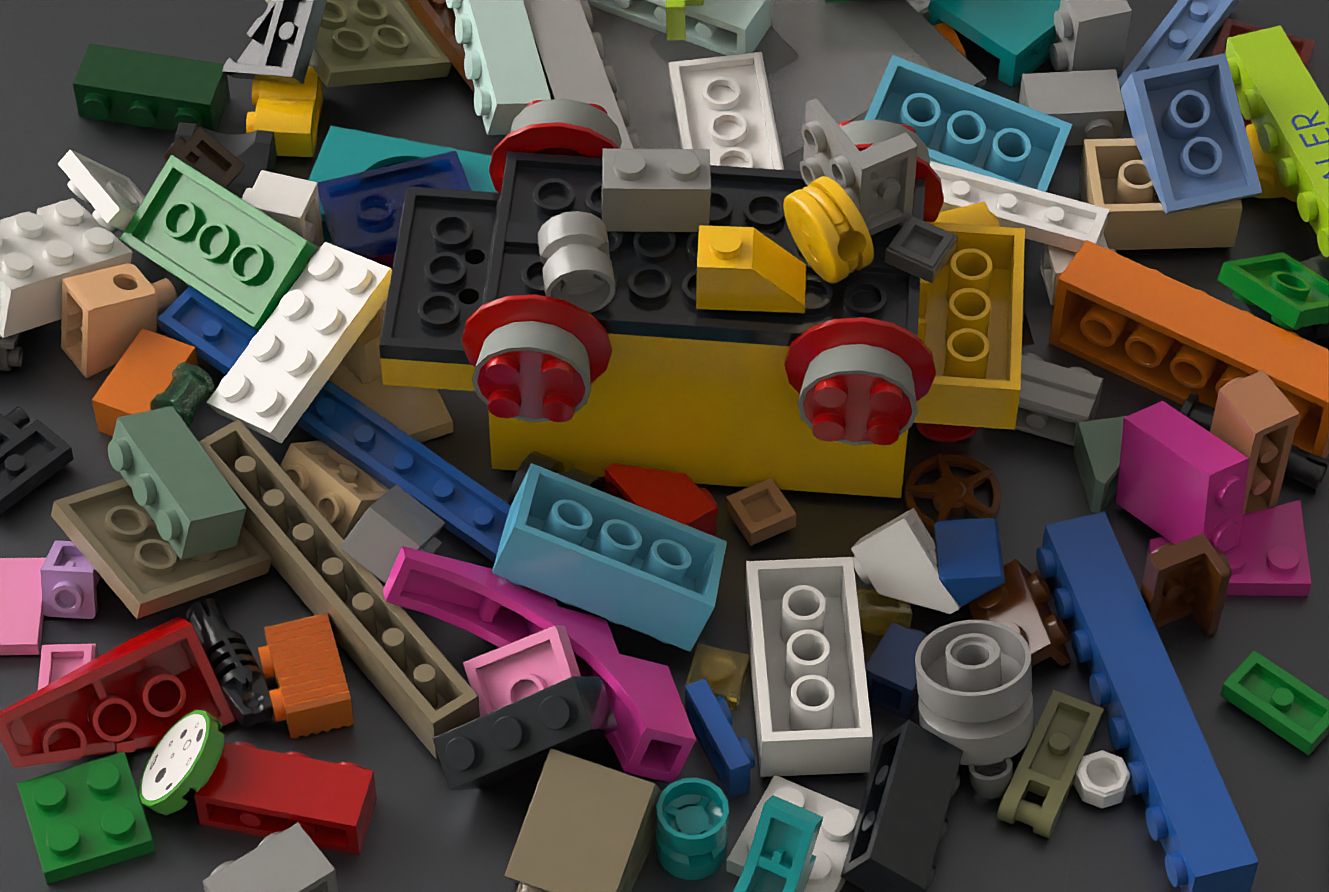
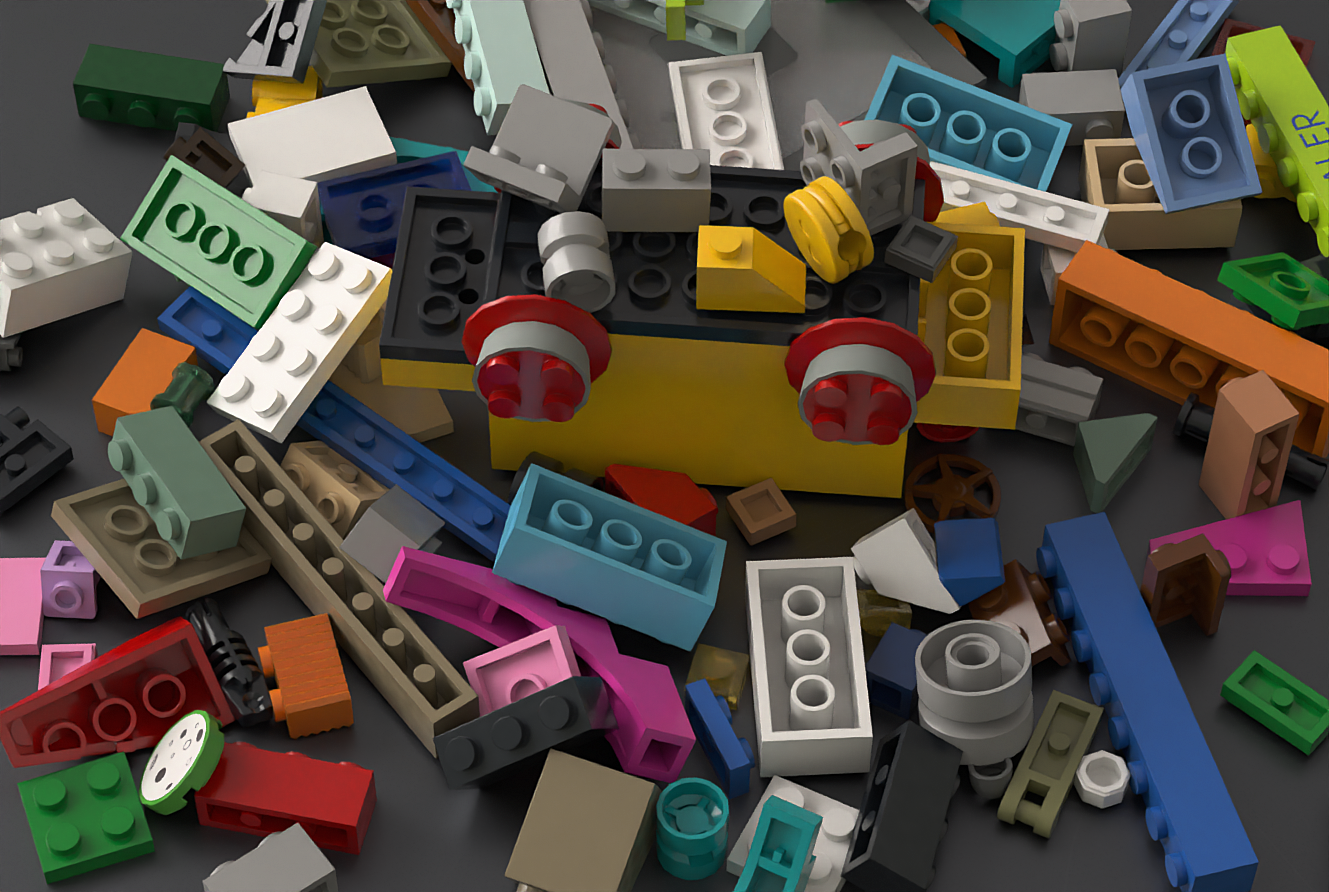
white plate [58,149,145,233] -> none
light nougat torso [61,263,177,378] -> none
dark pink brick [1116,401,1249,552] -> none
none -> white tile [228,86,397,188]
none -> light grey bracket [463,84,615,213]

